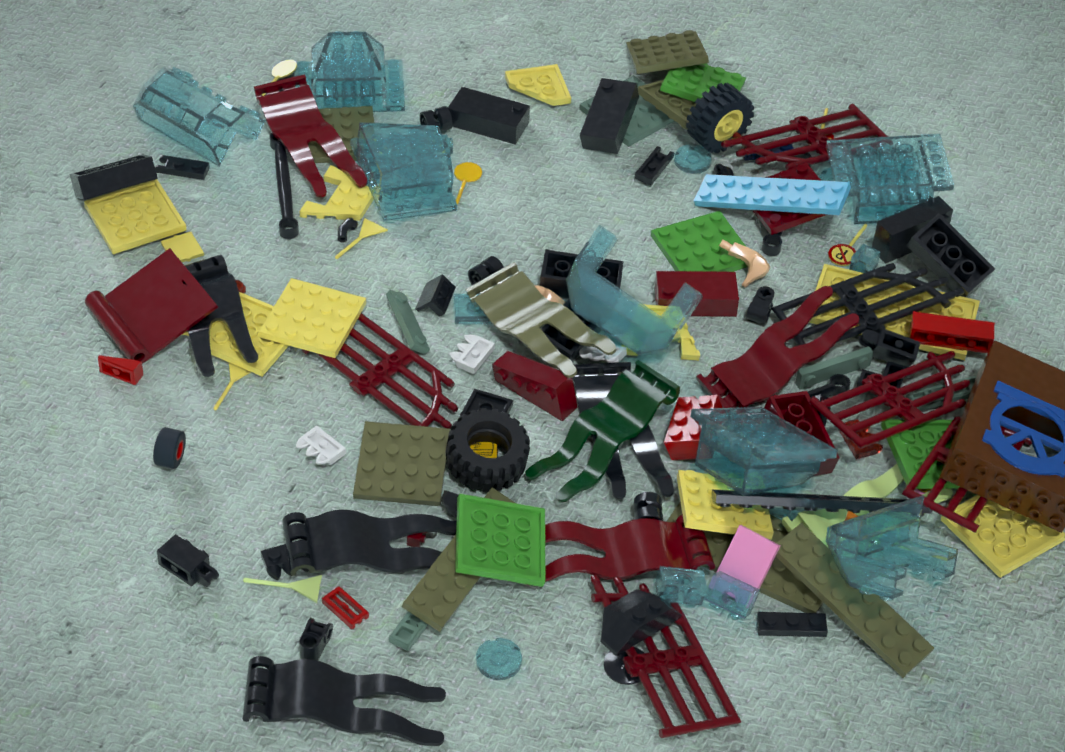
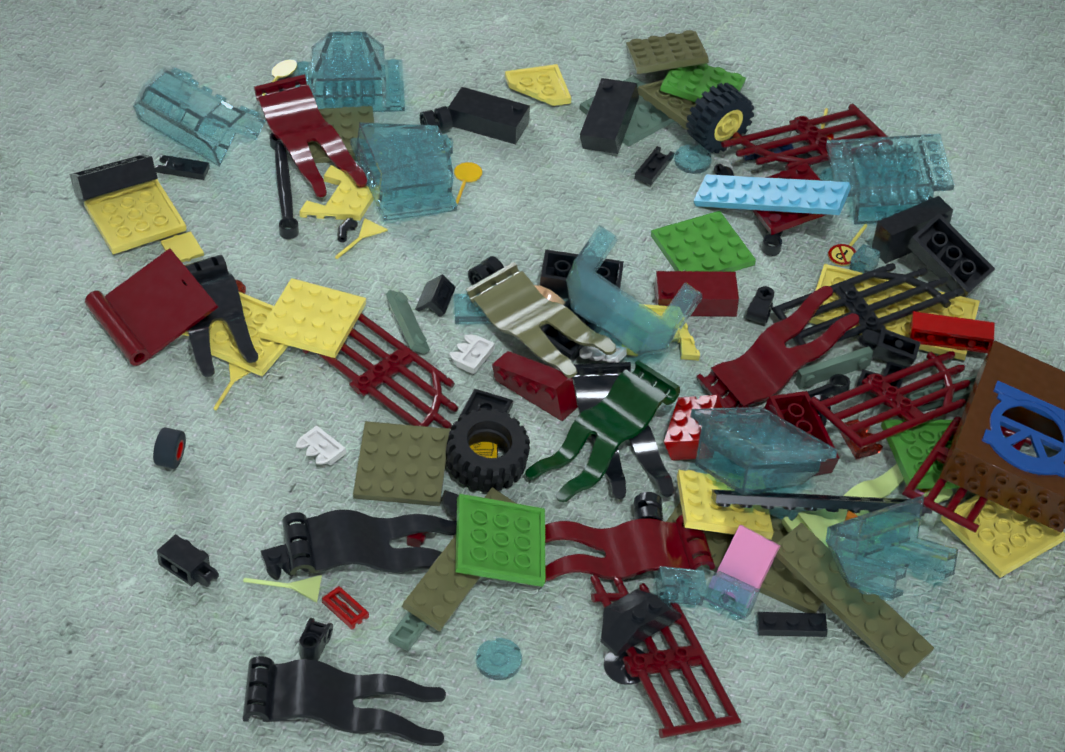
red slope [98,355,143,385] -> none
light nougat animal [719,240,770,287] -> none

